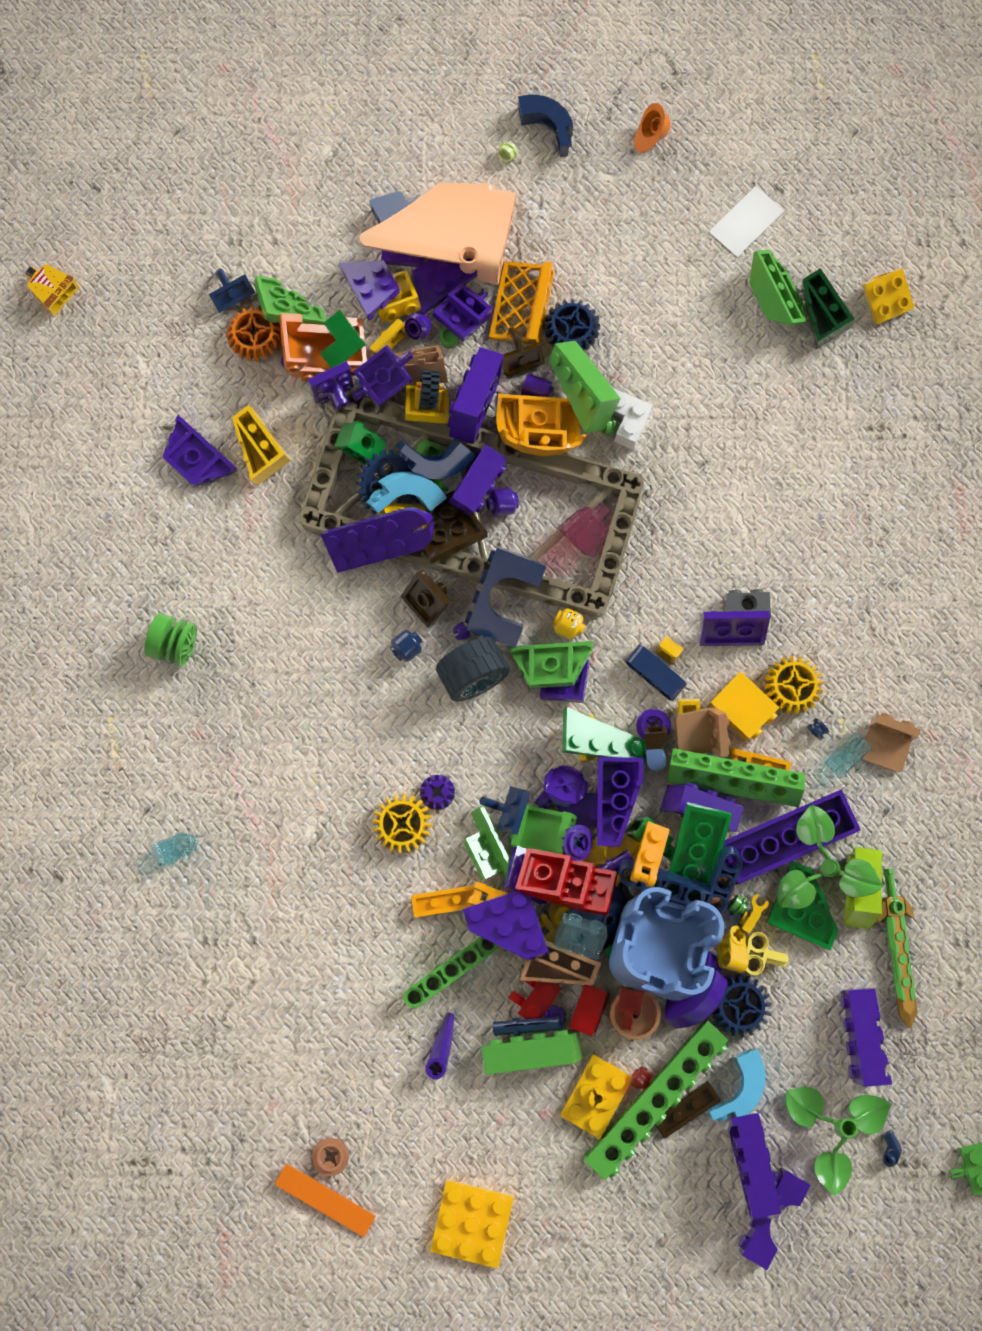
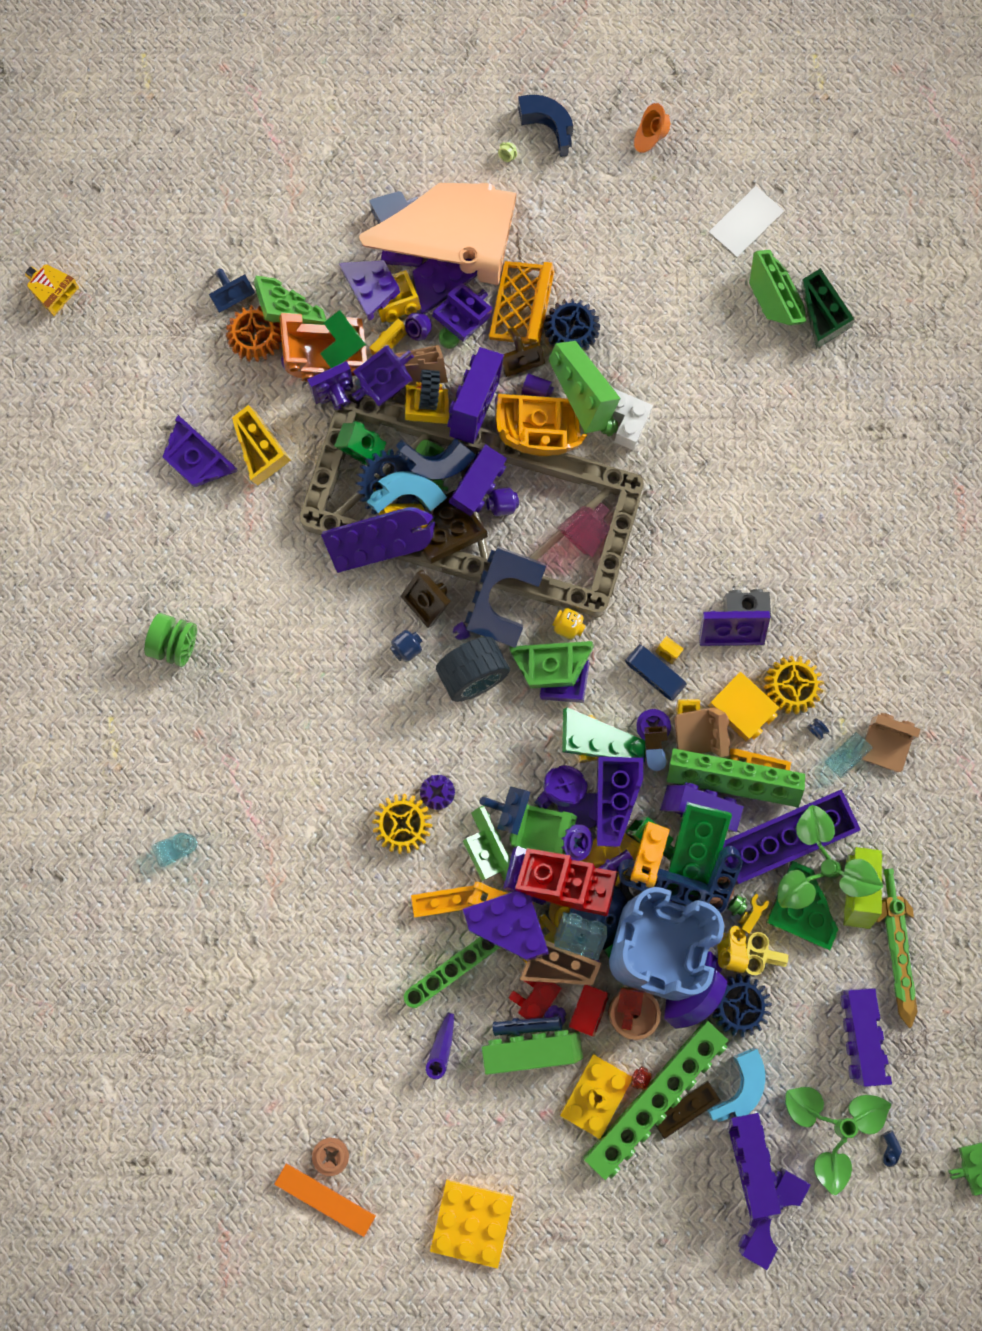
yellow plate [862,268,915,324] -> none

